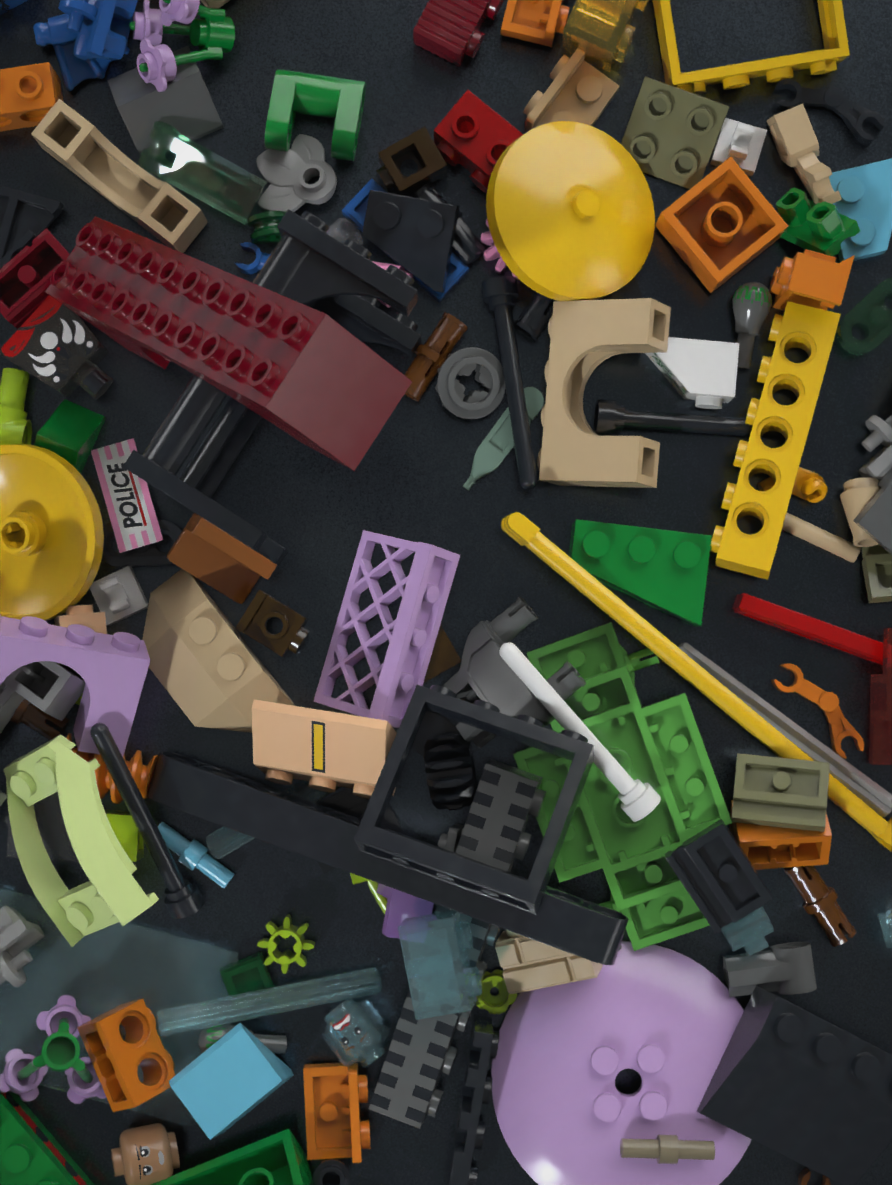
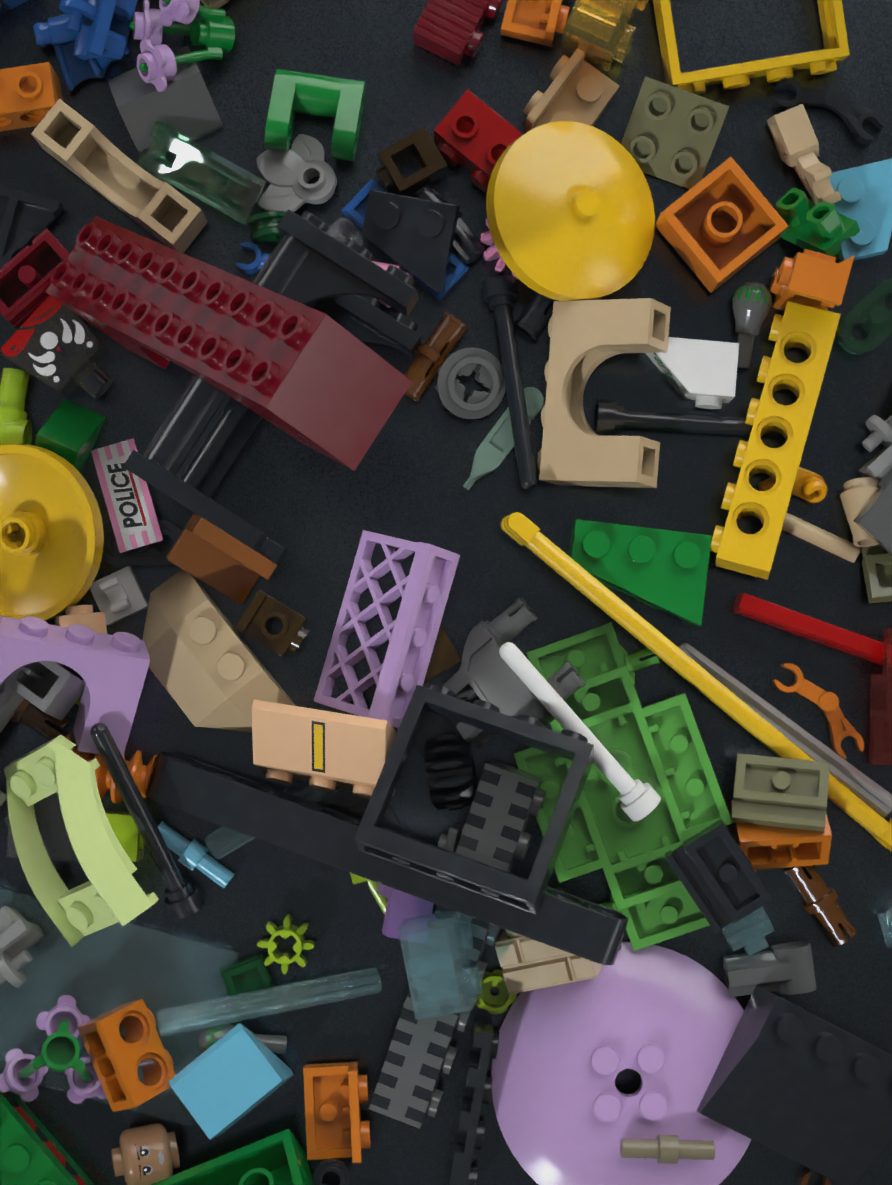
clear light blue head [322,997,390,1069] -> none
white tile [710,118,767,177] -> none

